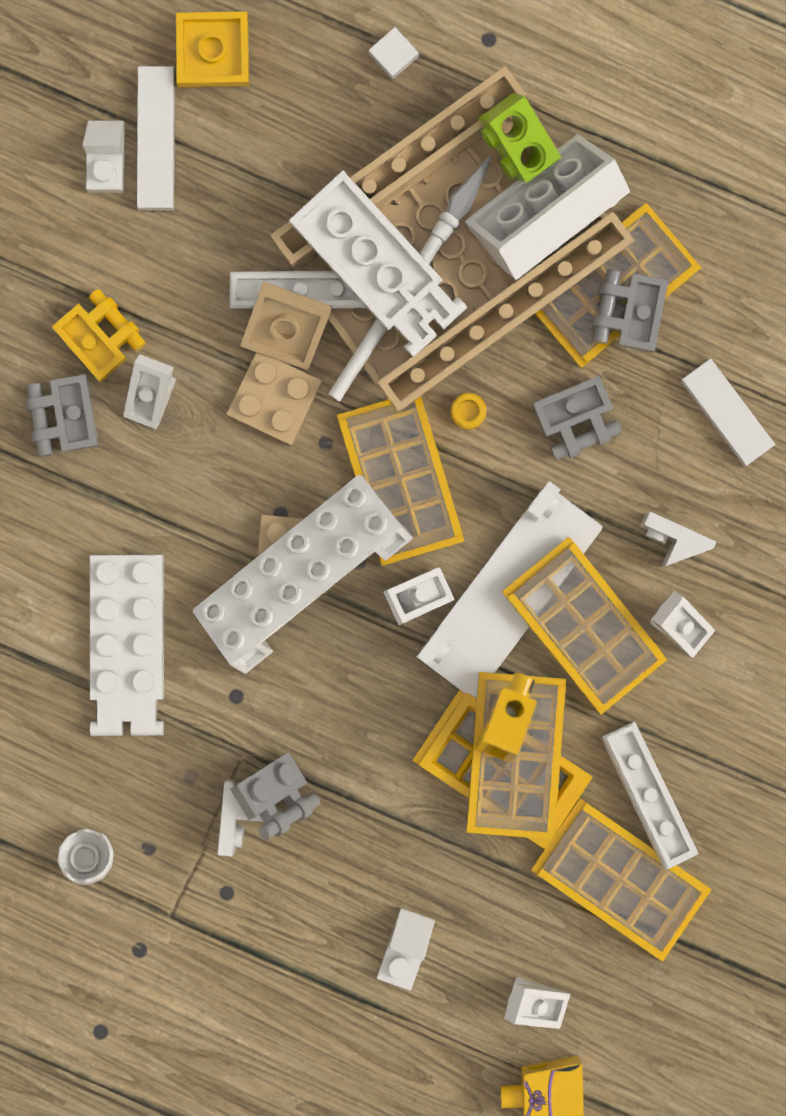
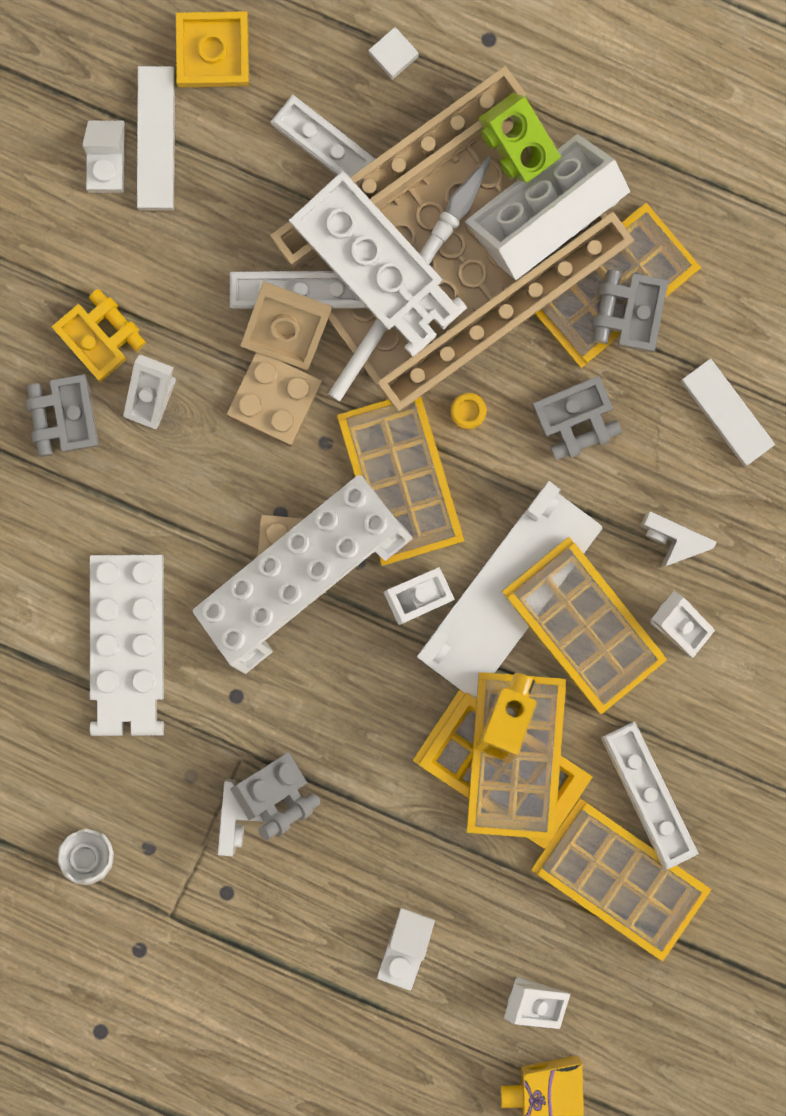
none -> white tile [271,94,375,177]

